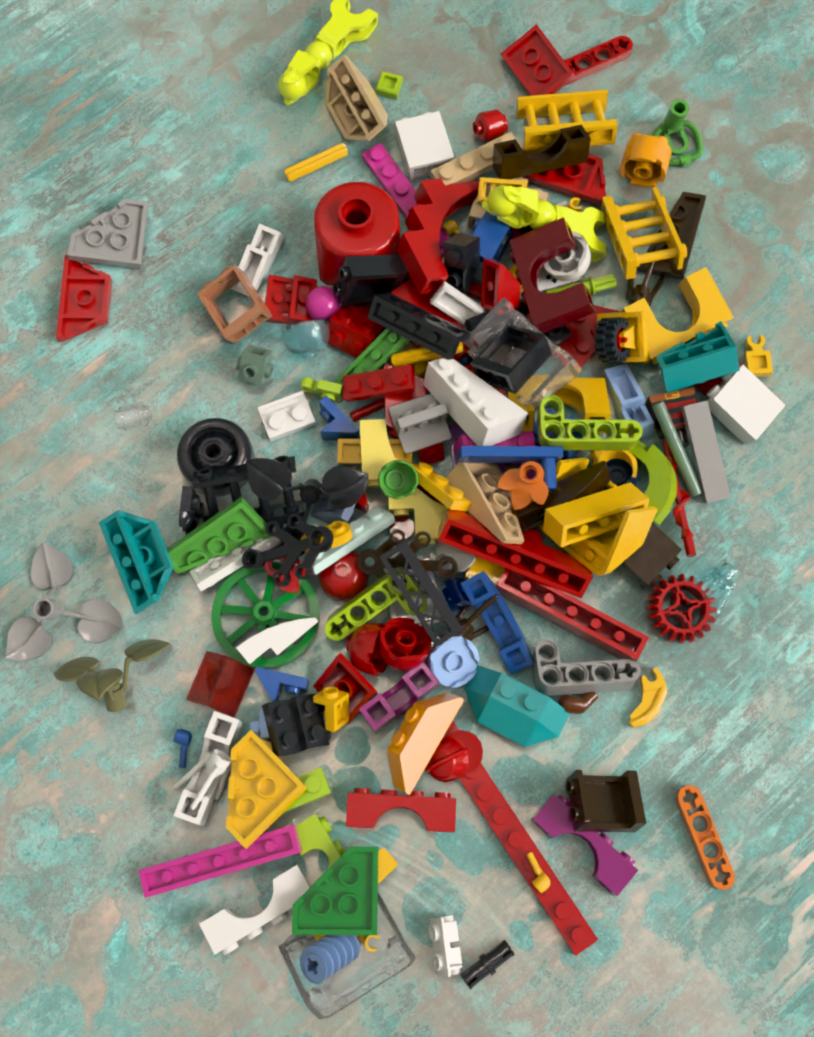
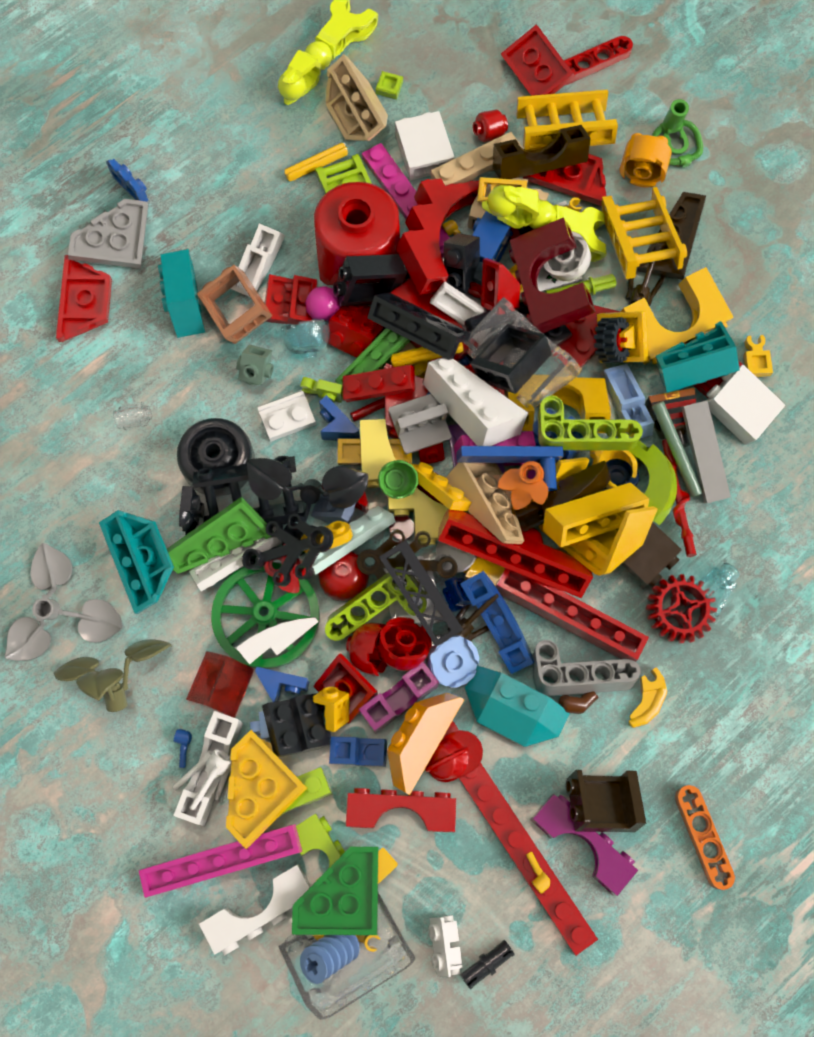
none -> blue plate [106,159,149,202]
none -> teal wedge [158,249,206,338]
none -> lime plate [315,154,372,194]
none -> blue slope [329,737,387,767]

